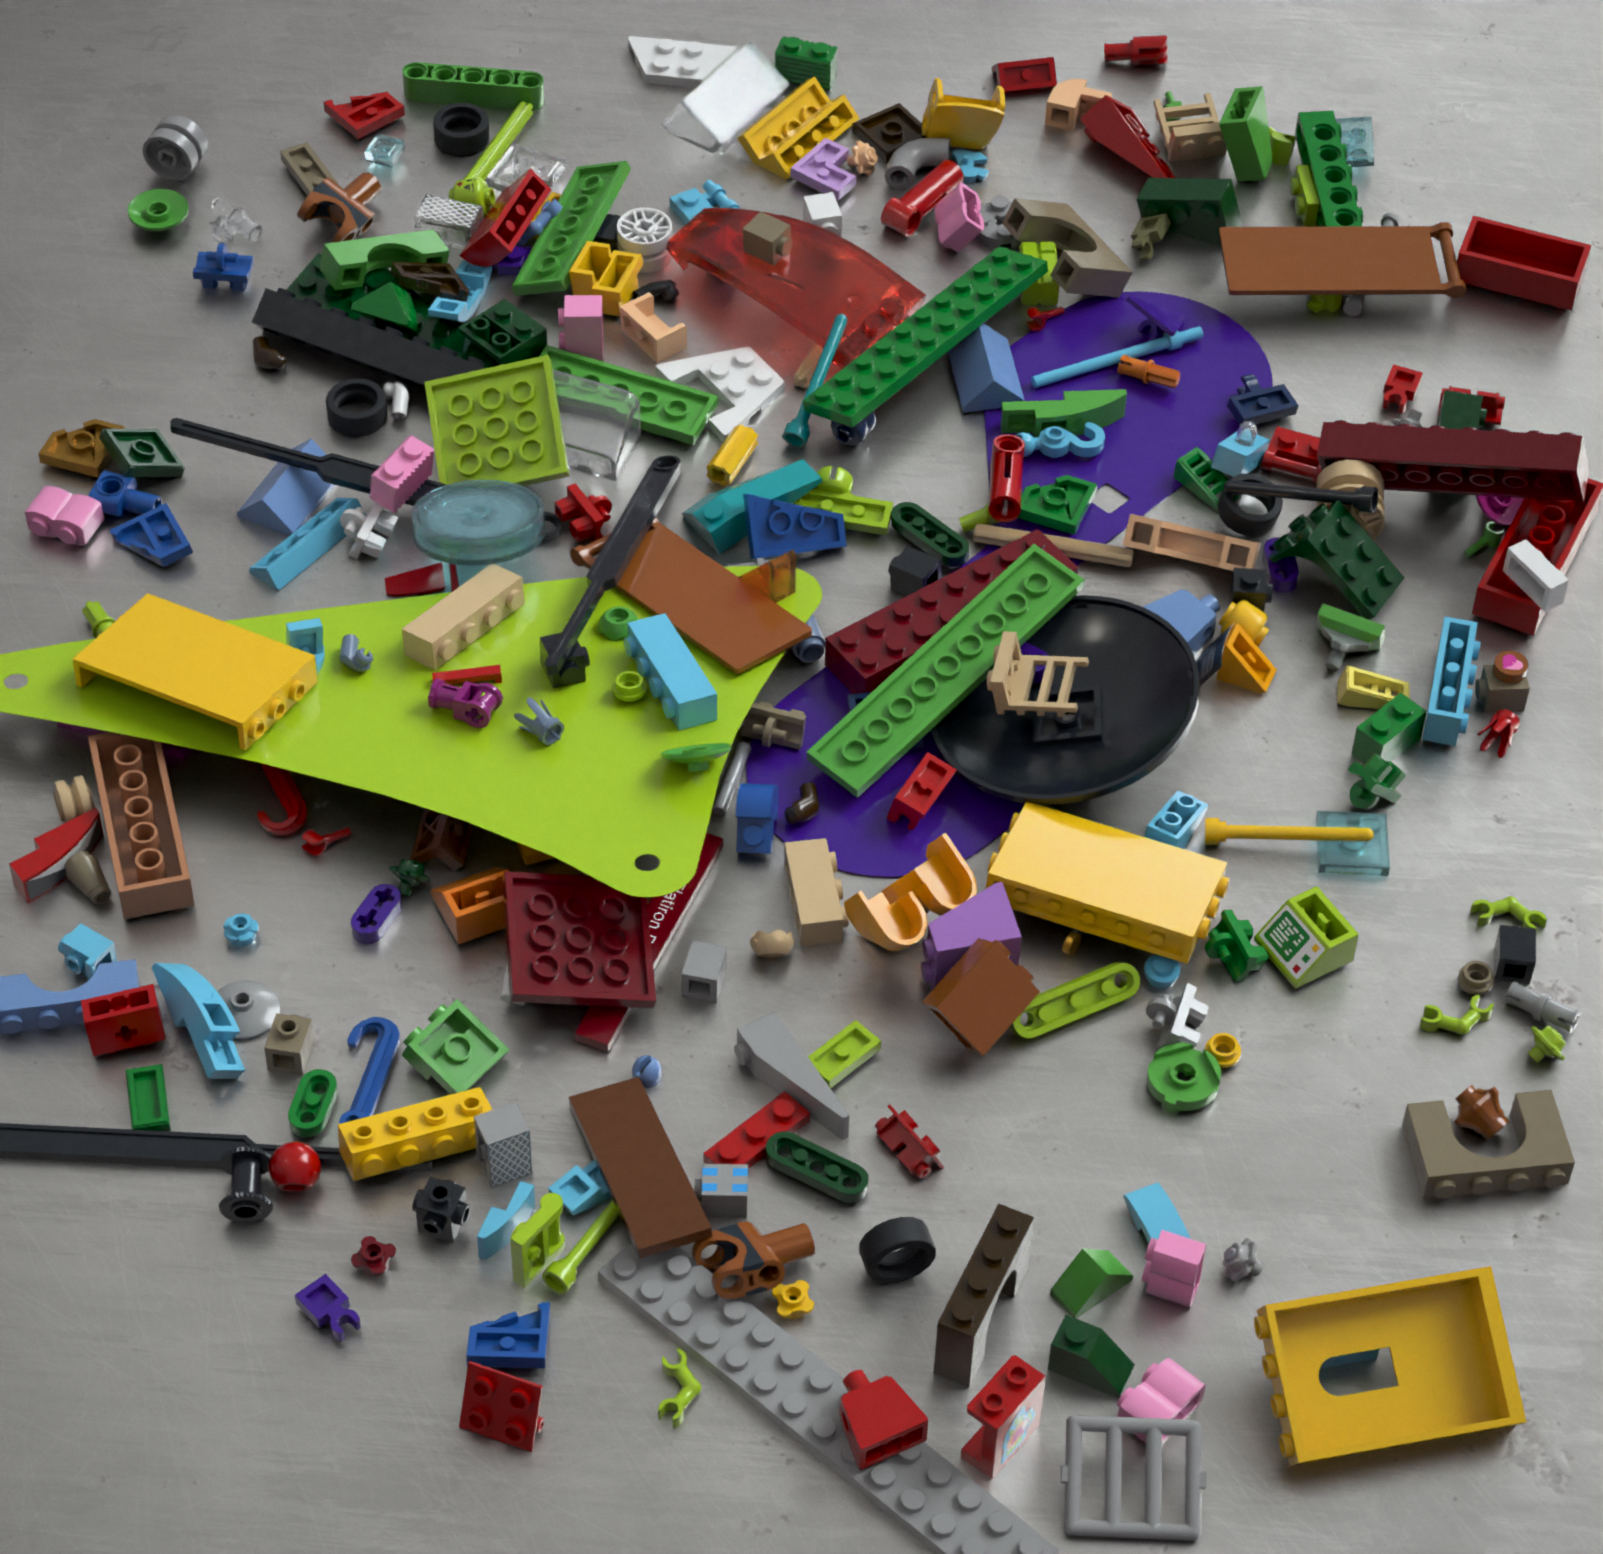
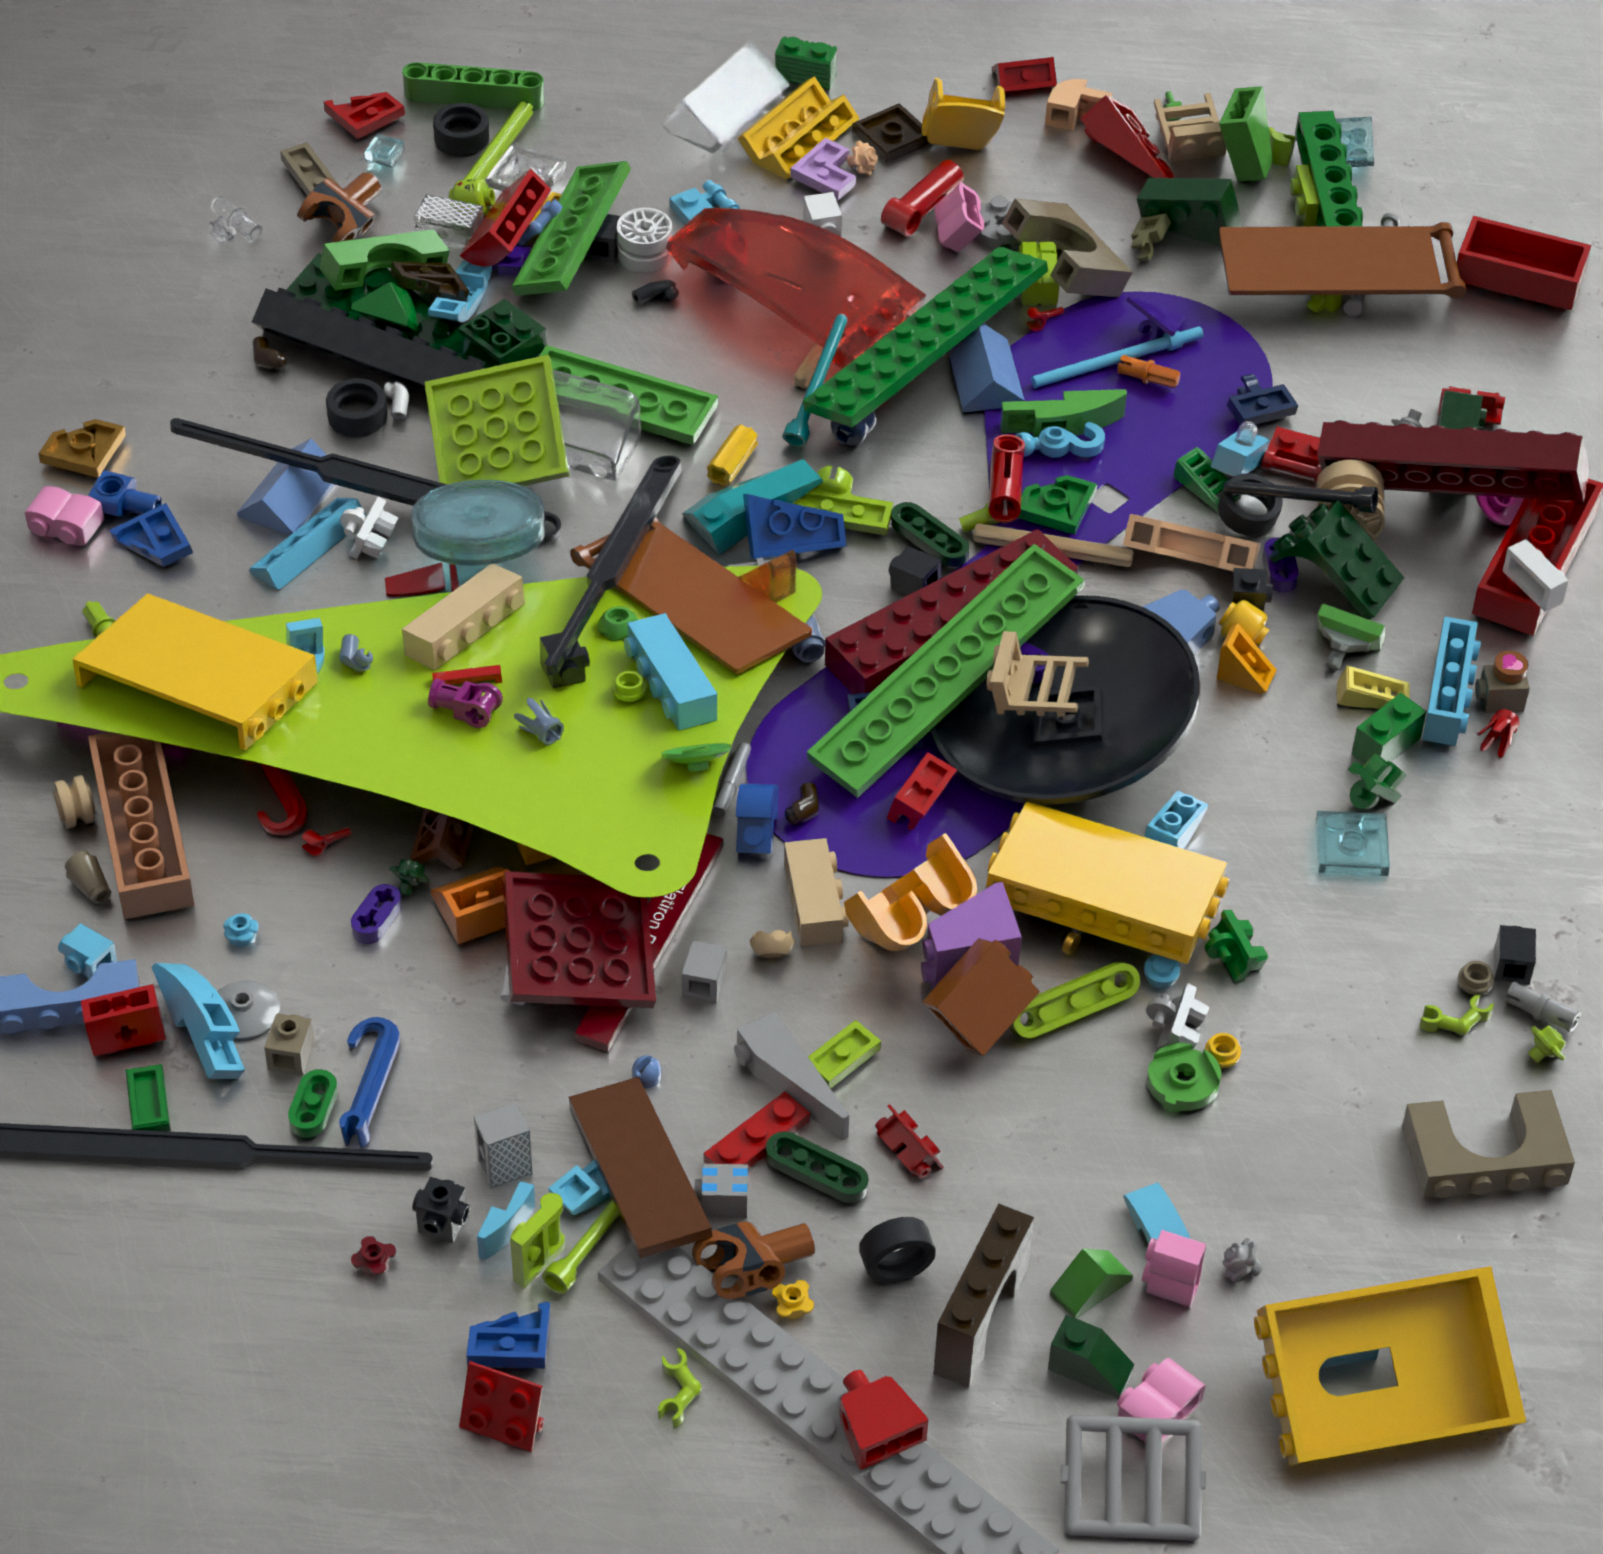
red slope [9,808,104,904] -> none
dark green plate [99,429,185,477] -> none
bright green dish [128,189,189,231] -> none
light grey wheel [142,115,208,181] -> none
blue hips [193,243,254,291] -> none
black hose [219,1147,273,1222] -> none
red piece [268,1141,322,1192] -> none
dark purple plate [295,1274,361,1342] -> none
yellow brick [338,1087,492,1181] -> none
bright pink brick [369,436,434,513] -> none
bright green plate [402,999,510,1094] -> none
red hips [554,483,612,542] -> none
bright pink brick [558,295,603,361] -> none
yellow plate [569,241,643,317] -> none
light nougat panel [620,292,687,363] -> none
white wing [628,36,737,89] -> none
white wing [655,346,785,443] -> none
dark tan hips [741,701,807,750] -> none
dark tan brick [742,212,793,266] -> none
light grey cylinder [885,137,951,189] -> none
medium azure piece [951,149,989,184] -> none
red panel [961,1355,1046,1479] -> none
red arm [1104,35,1168,66] -> none
black sticker [1196,622,1235,686] -> none
yellow piece [1205,817,1374,845] -> none
lime slope [1254,886,1359,989] -> none
red plate [1382,364,1423,414] -> none
dark orange rock [1454,1085,1510,1141] -> none
bright green hand [1464,521,1504,558] -> none
lime arm [1470,896,1547,929] -> none

